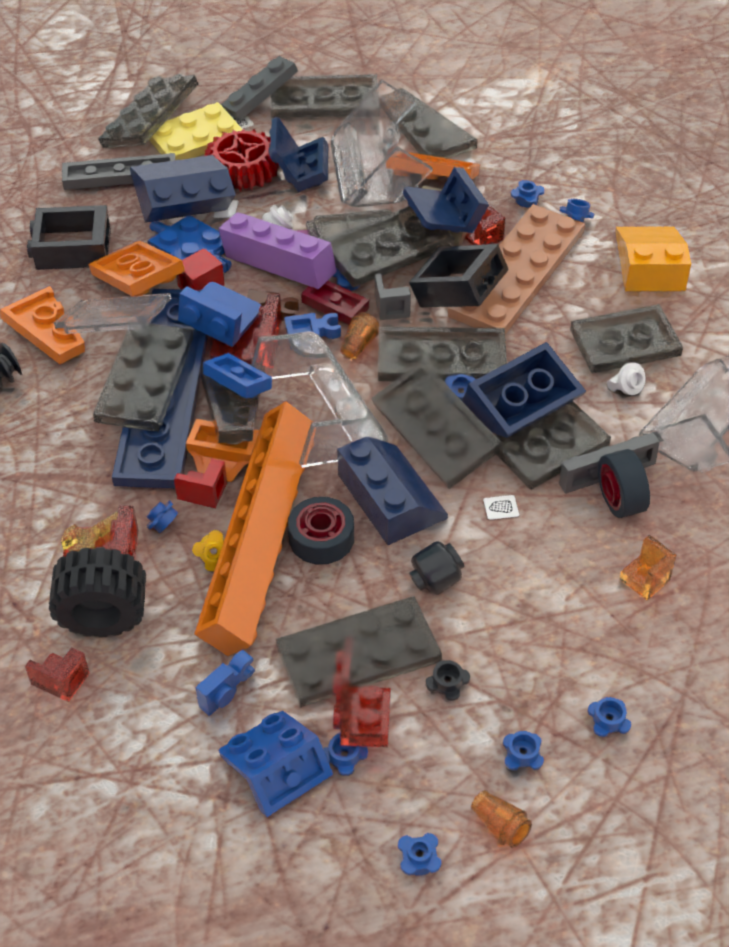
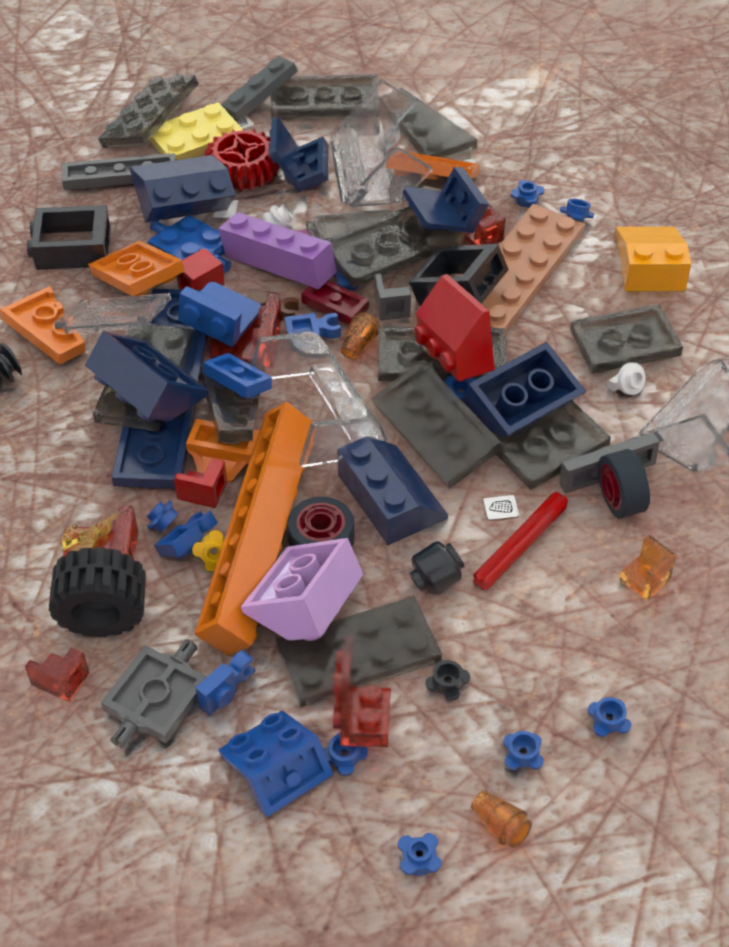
none -> dark blue slope [85,331,209,422]
none -> dark grey plate [101,639,207,749]
none -> blue plate [154,511,218,558]
none -> lavender slope [241,538,363,641]
none -> red slope [414,274,495,381]
none -> red axle [473,492,568,590]

